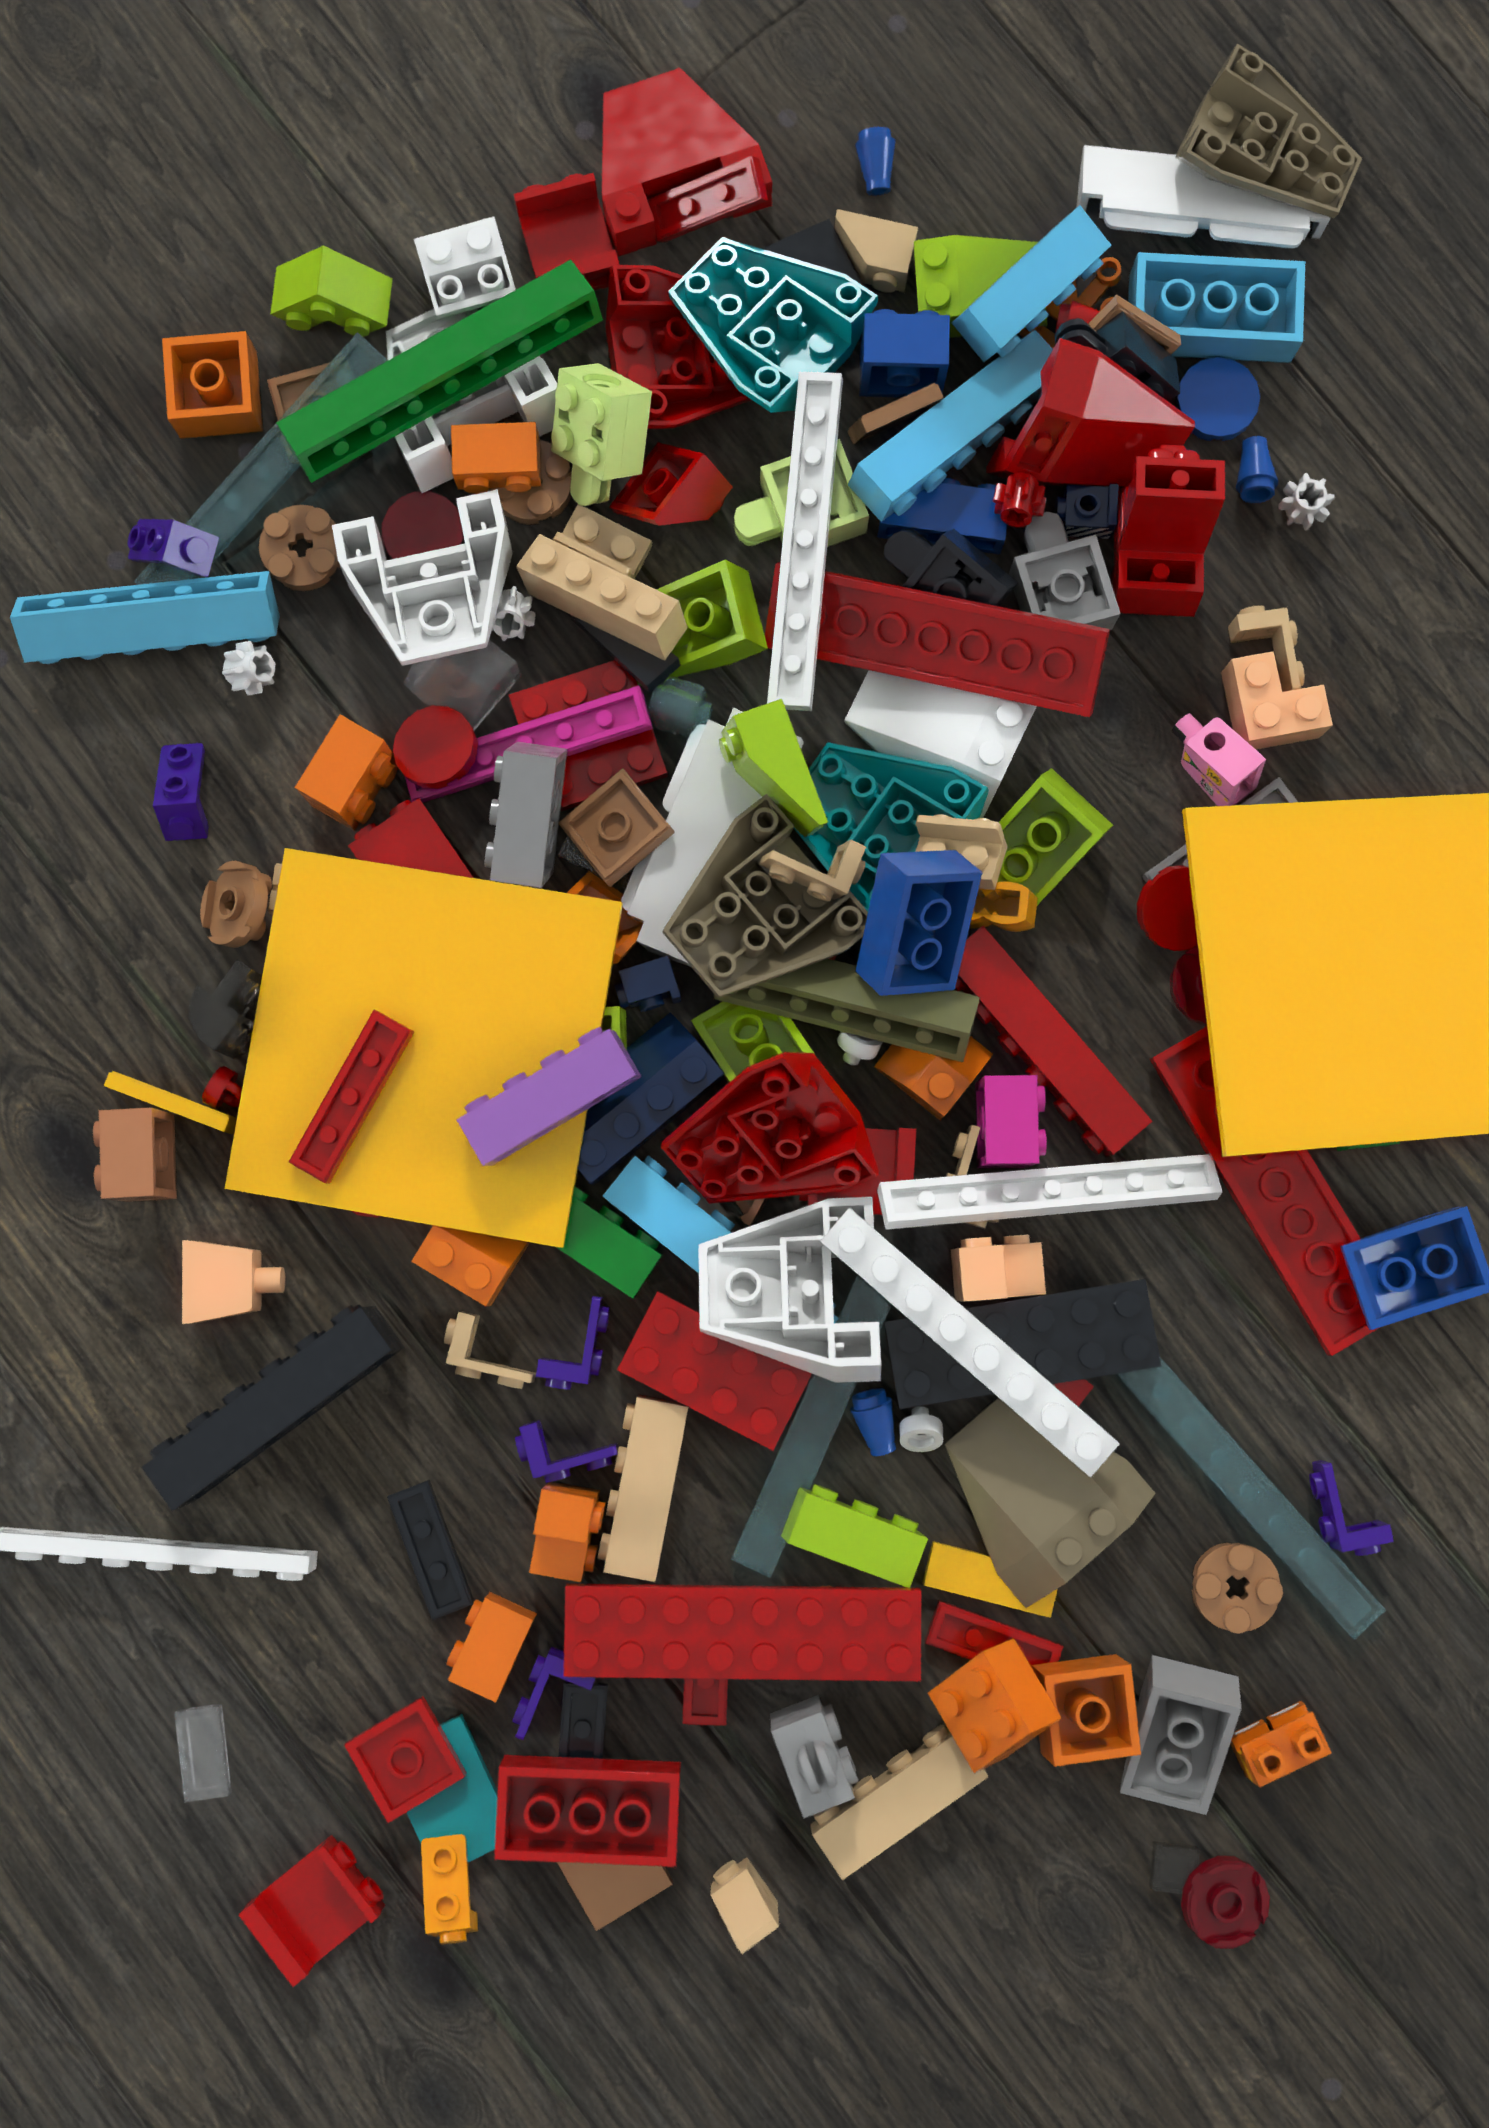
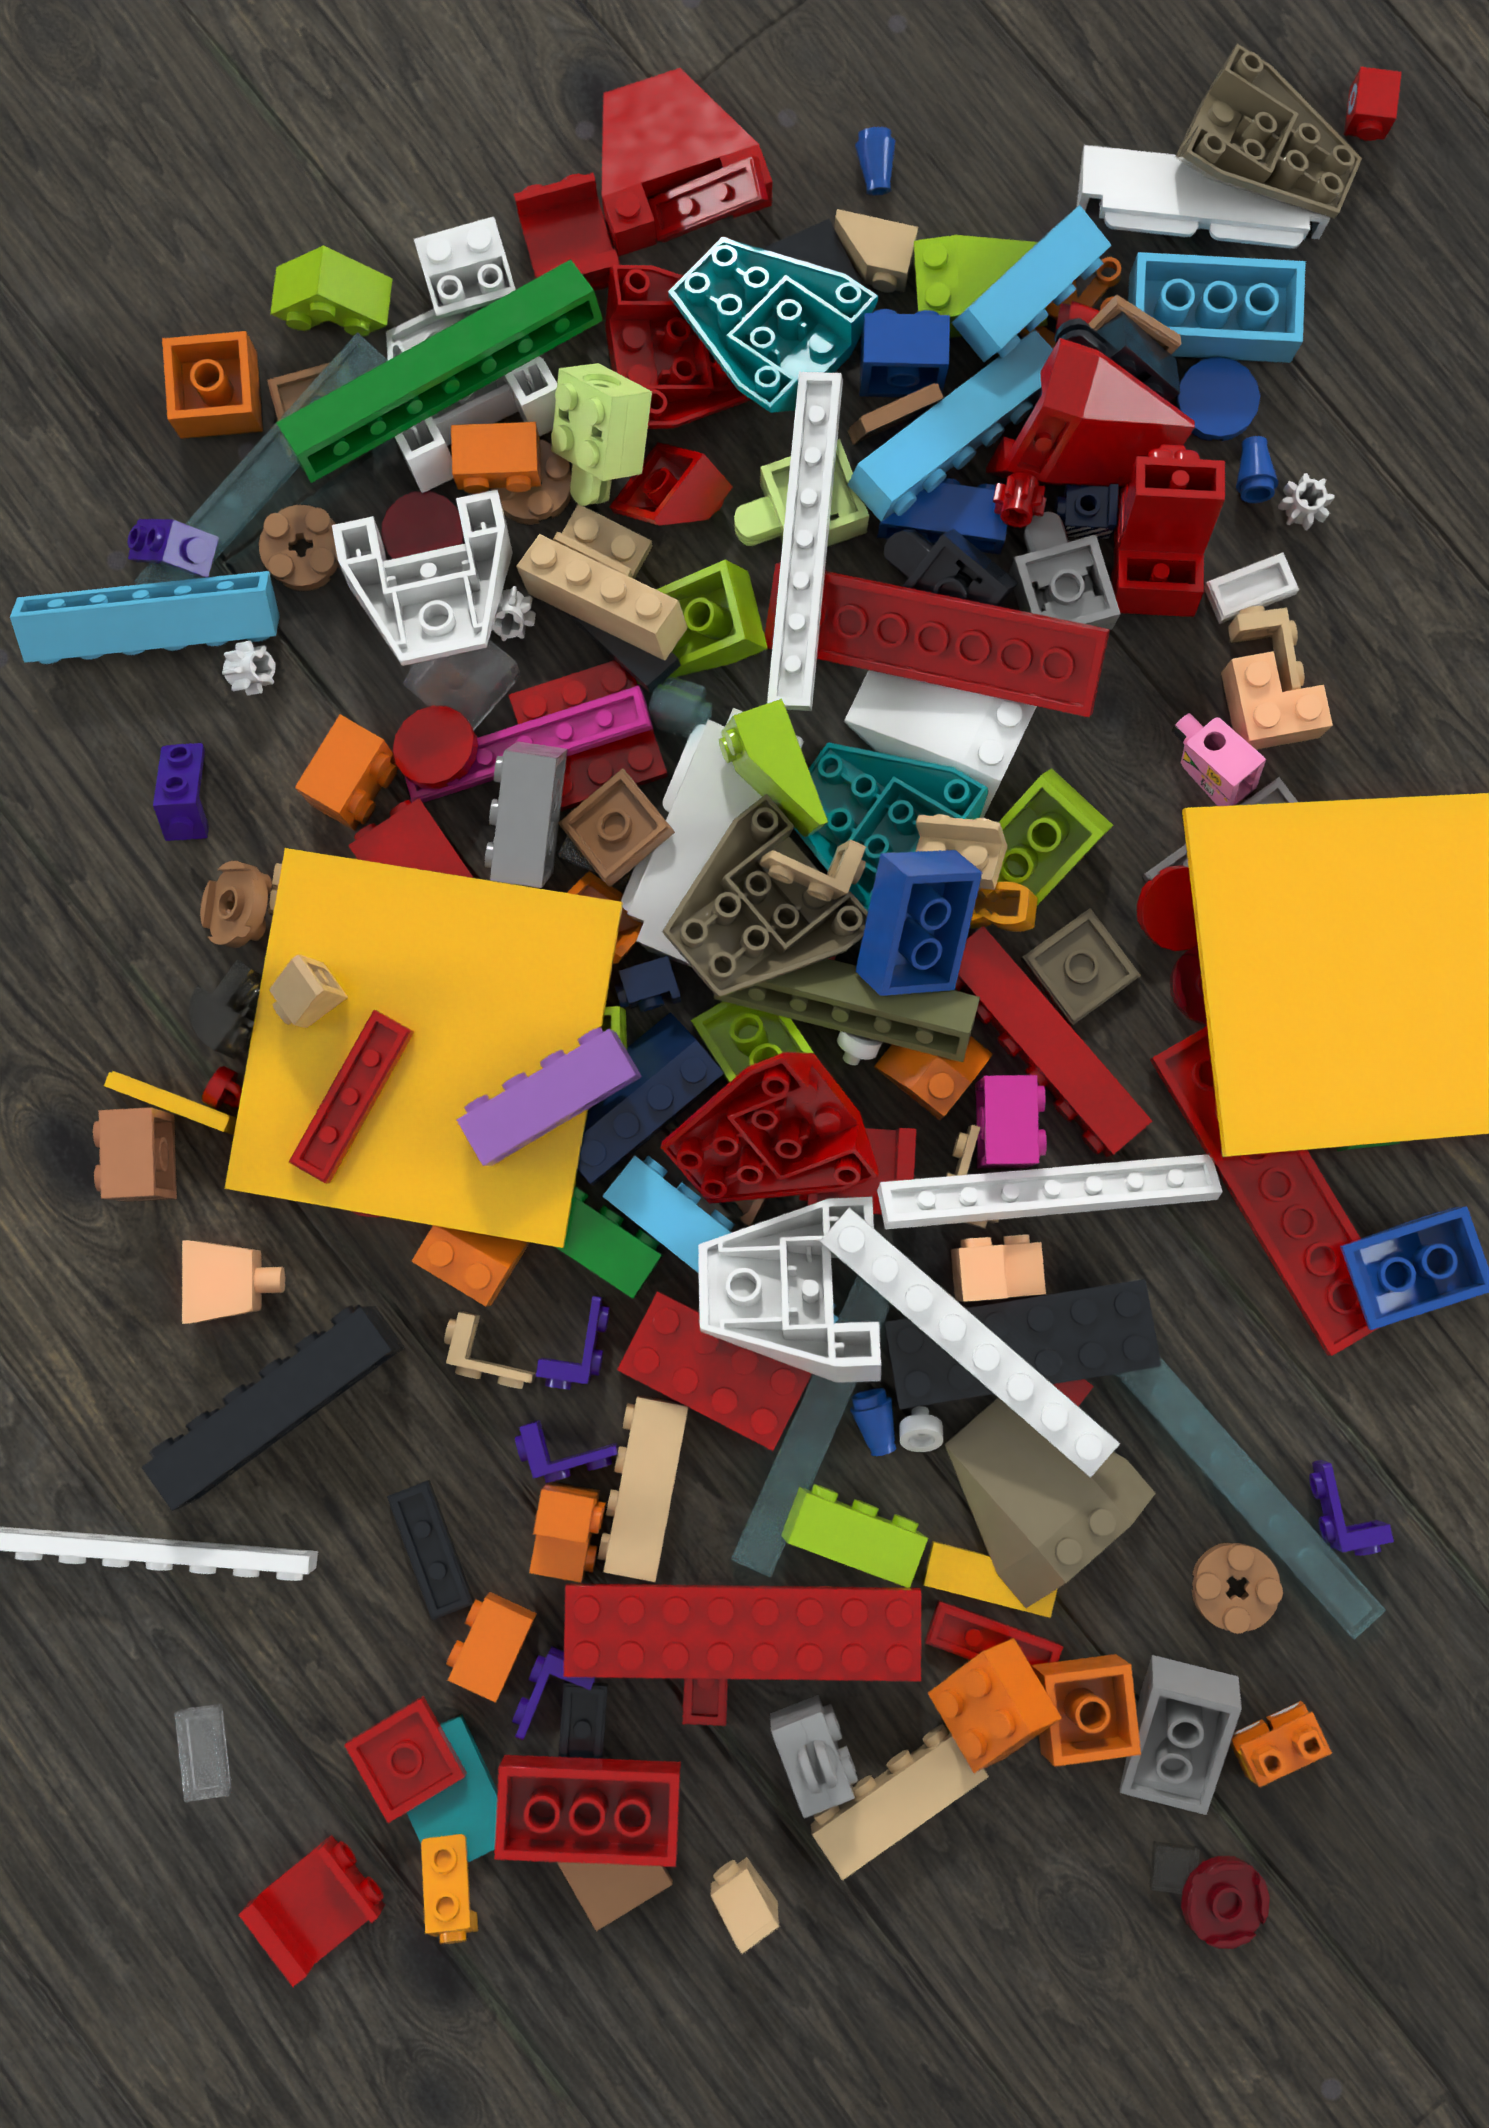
none -> tan slope [269,954,348,1028]
none -> dark tan tile [1021,908,1141,1026]
none -> white tile [1204,553,1299,624]
none -> red brick [1344,67,1402,141]

